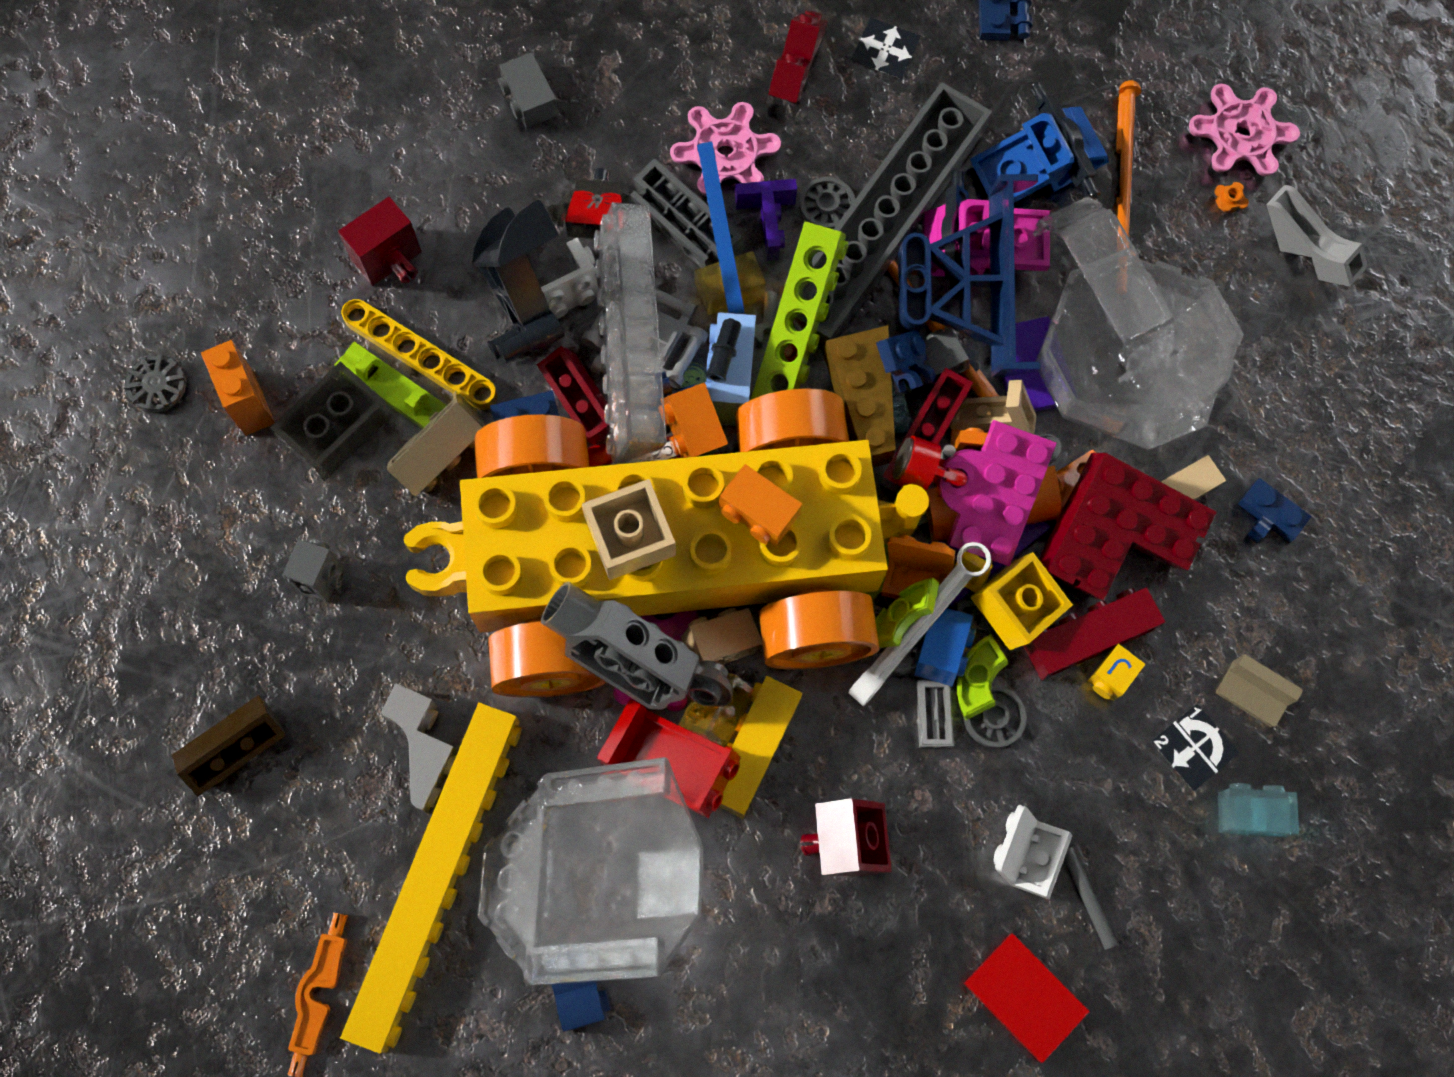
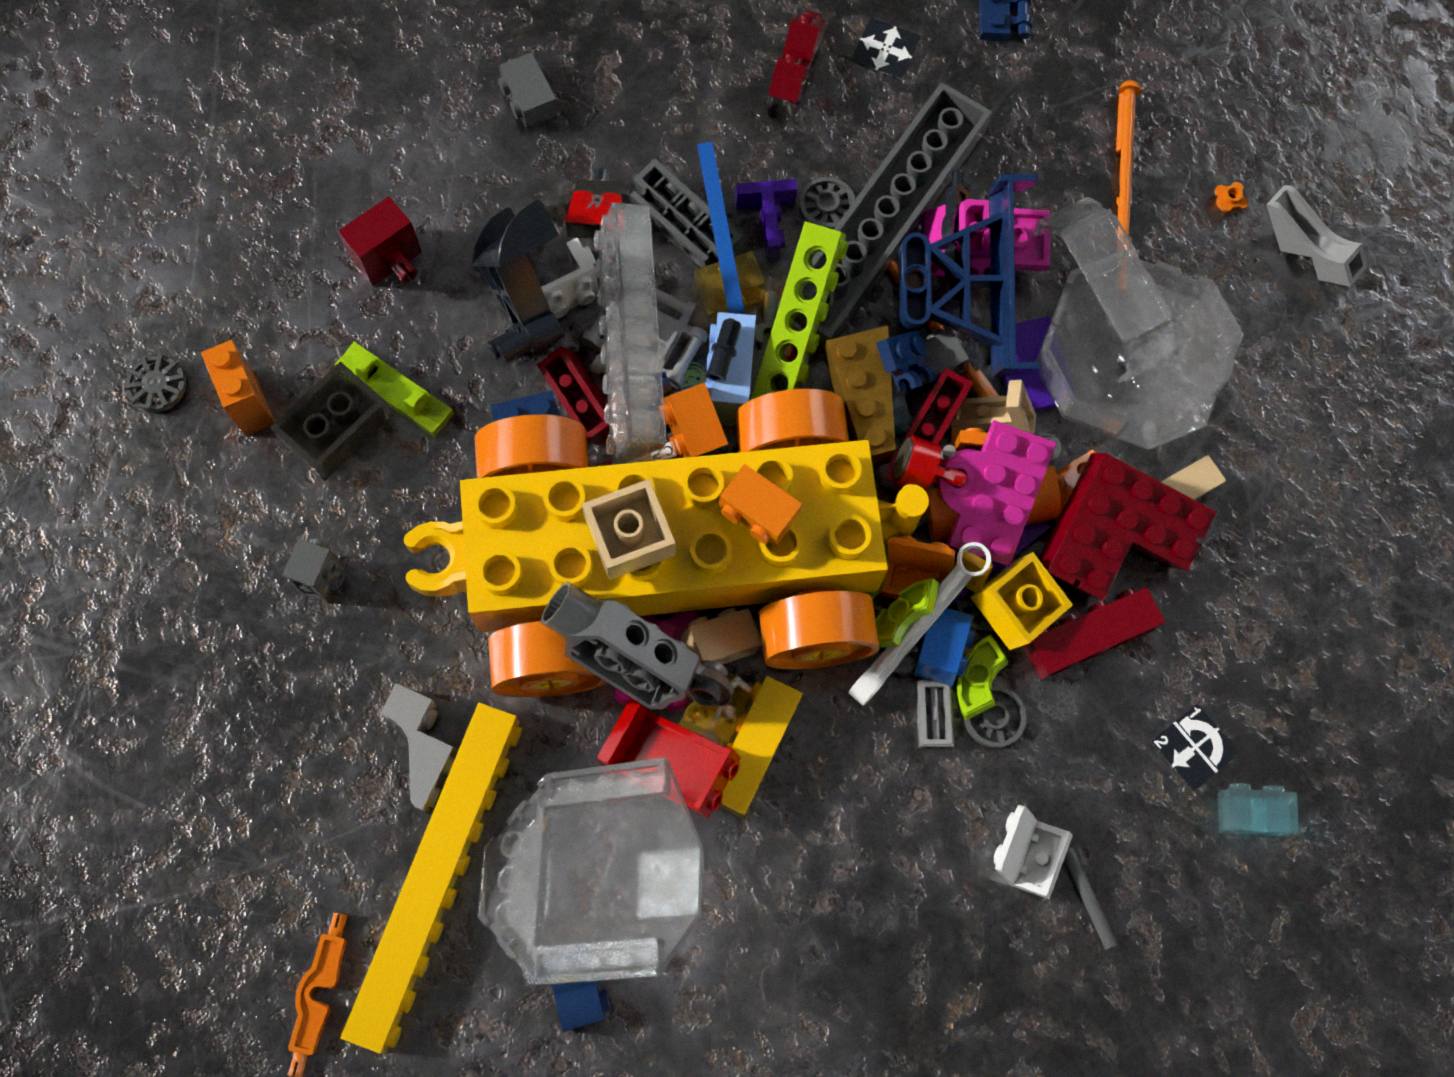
dark brown brick [171,695,286,797] -> none
yellow beam [341,299,497,410] -> none
dark tan wedge [387,391,484,497] -> none
red tile [588,444,612,467] -> none
bright pink plate [670,102,781,196] -> none
brick [800,798,892,877] -> none
red tile [963,933,1090,1063] -> none
blue piece [970,82,1109,203] -> none
yellow brick [1087,644,1145,701] -> none
bright pink plate [1189,84,1300,176] -> none
dark tan panel [1216,654,1303,728] -> none
dark blue plate [1238,478,1312,544] -> none

